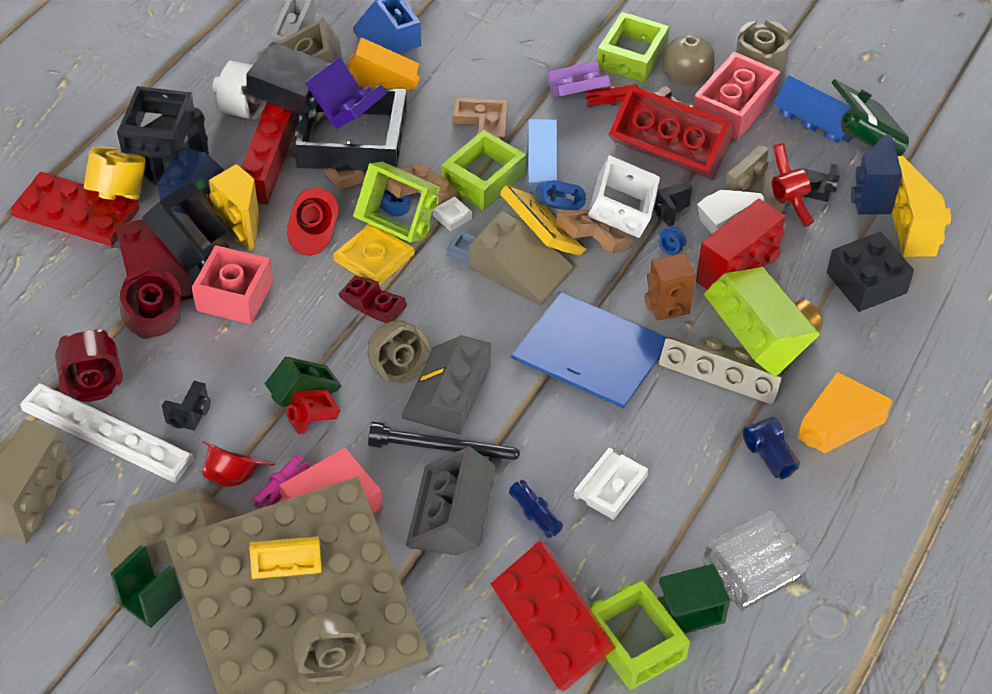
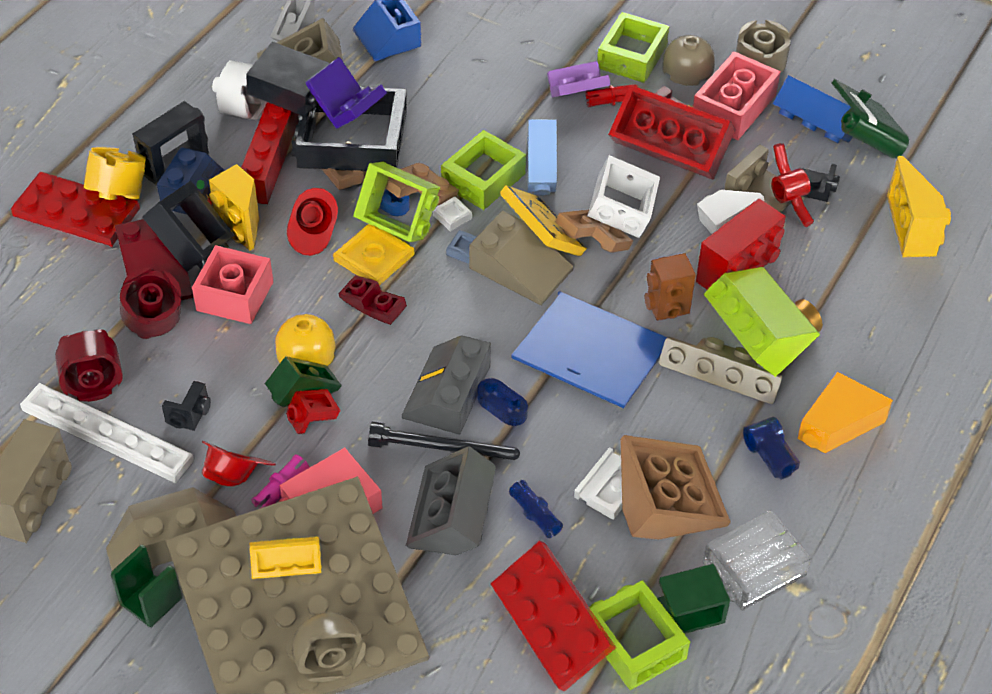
black window [117,86,195,160] -> none
light orange slope [346,37,420,93] -> none
dark tan cylinder [368,321,430,383] -> none
medium nougat plate [453,97,508,142] -> none
blue beam [535,180,586,210] -> none
black bracket [654,180,692,227] -> none
blue plate [659,227,687,254] -> none
black brick [827,231,914,312] -> none
dark blue slope [851,135,902,215] -> none
none -> yellow cylinder [275,314,336,366]
none -> clear blue beam [477,378,528,426]
none -> medium nougat slope [621,435,731,540]

